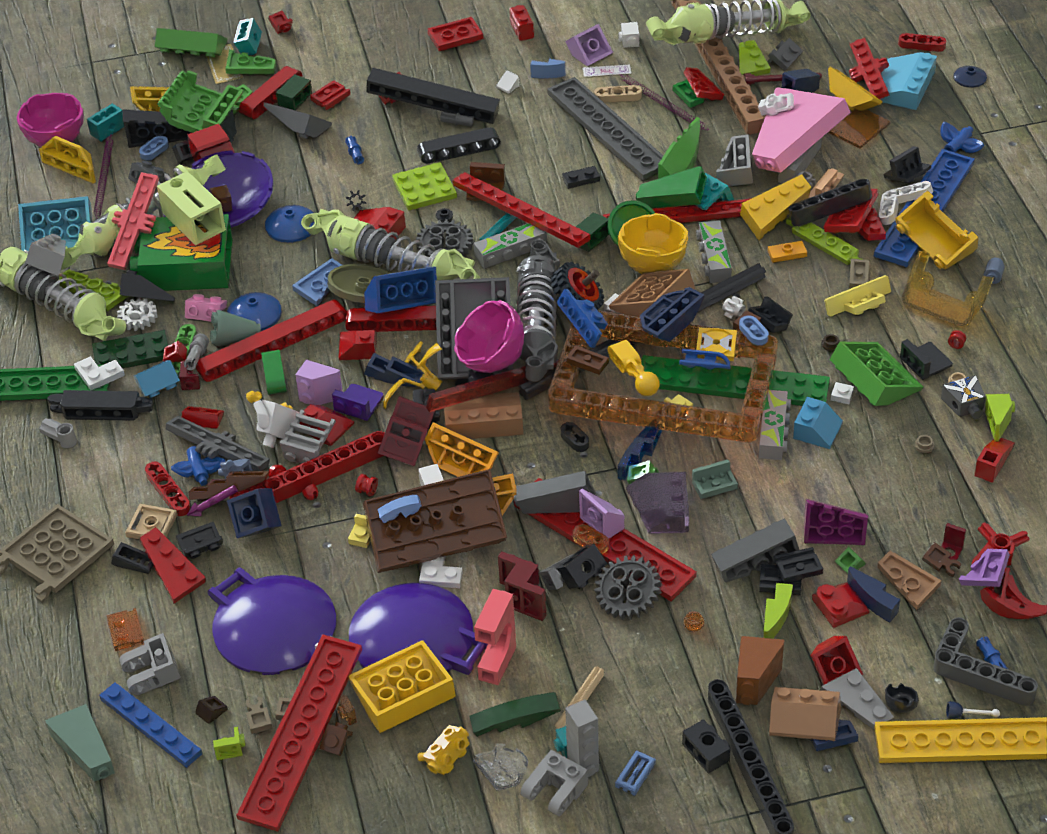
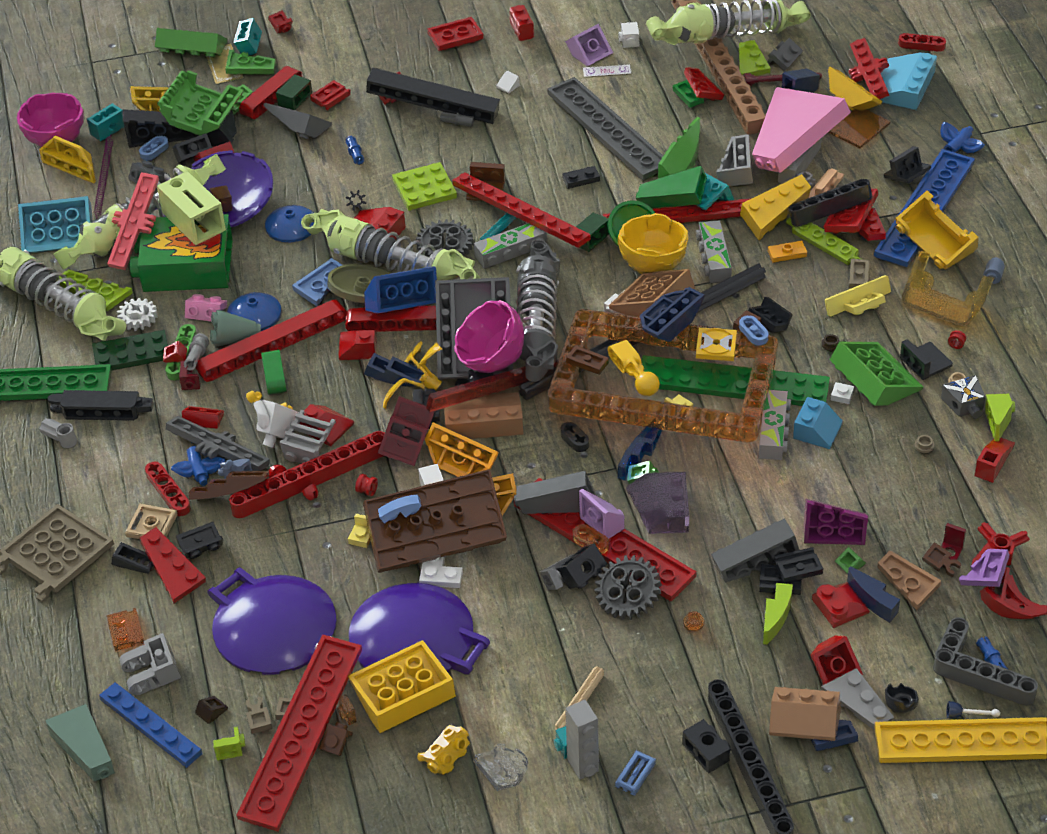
light grey wedge [25,234,66,276] -> none
white plate [74,356,125,391] -> none
black slope [119,270,175,301] -> none
dark azure slope [133,360,180,398] -> none
magenta piece [187,485,238,516] -> none
red slope [188,124,229,157] -> none
dark blue slope [227,488,282,539] -> none
lavender slope [295,360,343,405] -> none
dark purple bracket [332,384,384,421] -> none
black beam [417,127,501,164] -> none
black plate [436,208,453,223] -> none
dark green slope [469,692,561,737] -> none
coral arch [474,589,516,685] -> none
dark red bracket [498,551,547,621] -> none
light grey brick [520,750,588,816] -> none
medium blue slope [530,59,566,78] -> none
wheel [551,262,605,310] -> none
blue bracket [557,289,608,348] -> none
tan beam [594,85,642,103] -> none
piece [619,74,709,130] -> none
blue piece [679,349,731,369] -> none
sand green bracket [692,460,738,499] -> none
white gear [722,296,745,320] -> none
dark orange slope [736,636,784,705] -> none
white piece [758,93,794,116] -> none
white beam [879,181,933,225] -> none
dark blue dish [953,66,987,88] -> none

